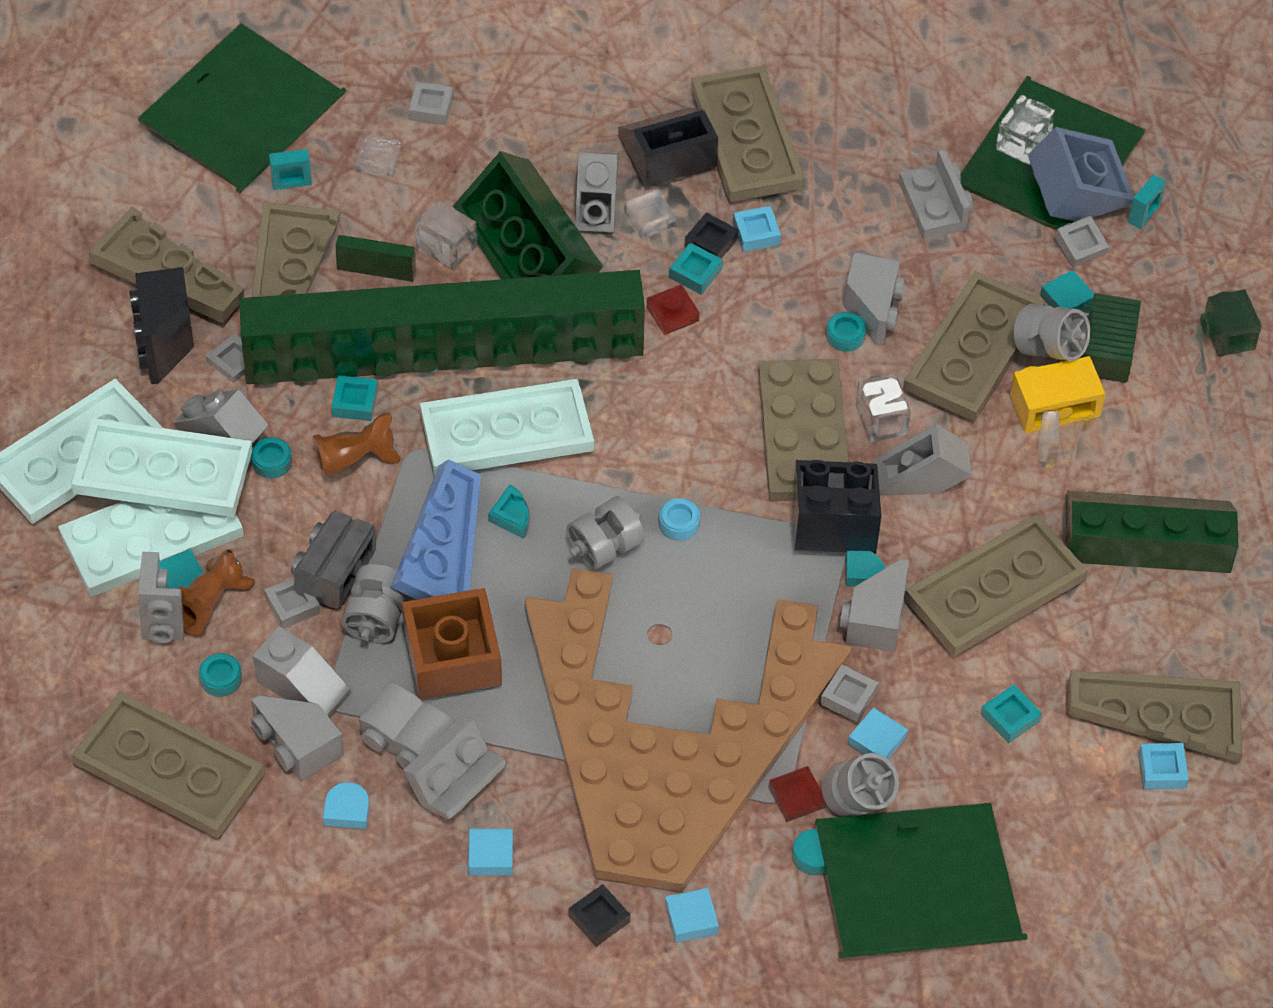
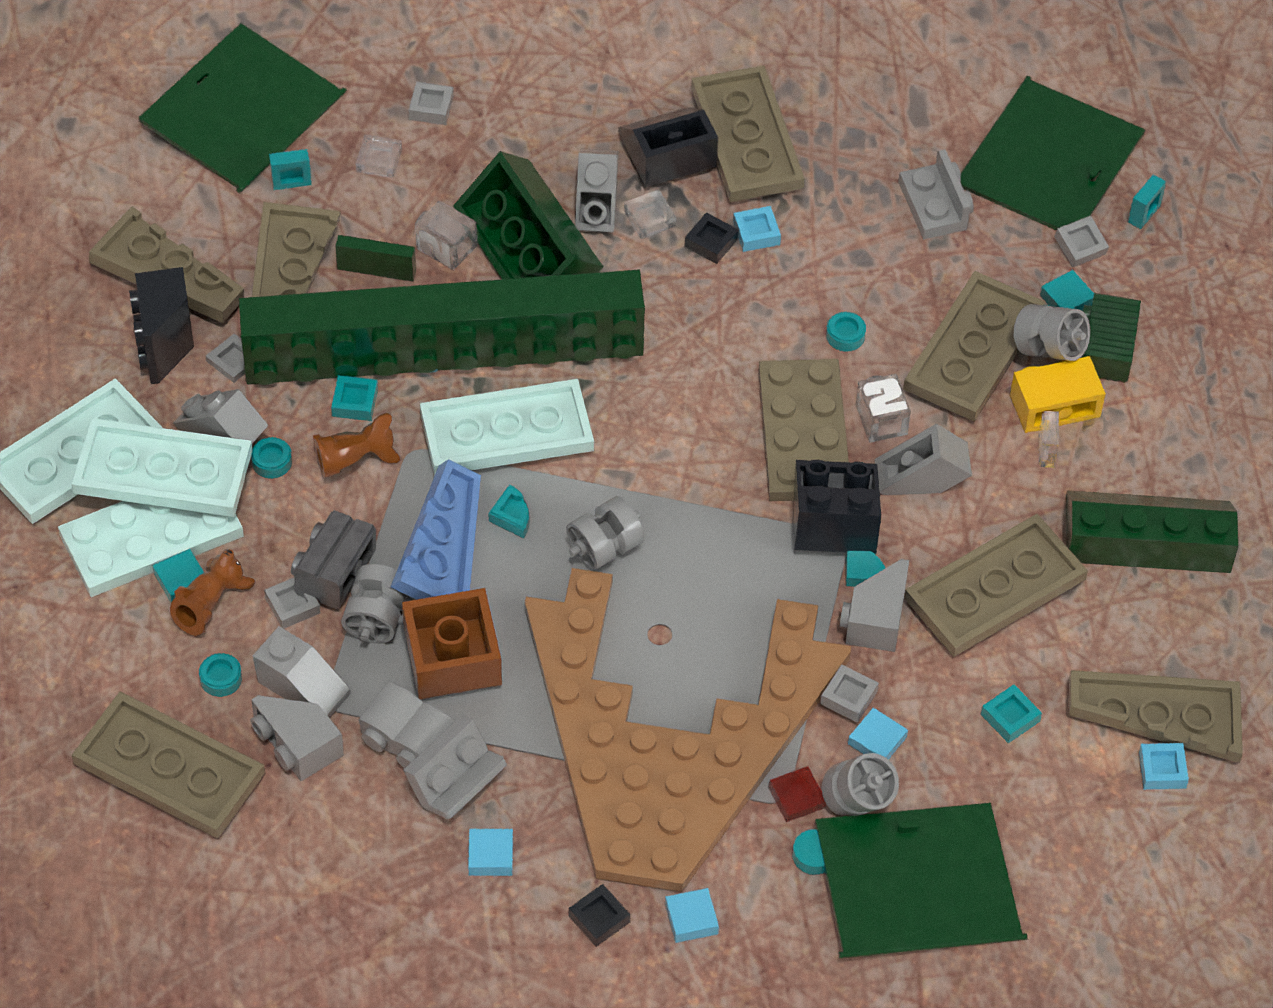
light grey bracket [138,552,184,643] -> none
medium azure tile [323,782,370,829] -> none
clear red plate [646,284,700,335] -> none
medium azure tile [659,498,700,540] -> none
teal tile [669,243,723,295] -> none
light grey slope [844,252,905,346] -> none
clear brick [996,95,1055,165] -> none
sand blue slope [1028,127,1134,221] -> none
clear green brick [1200,289,1262,357] -> none

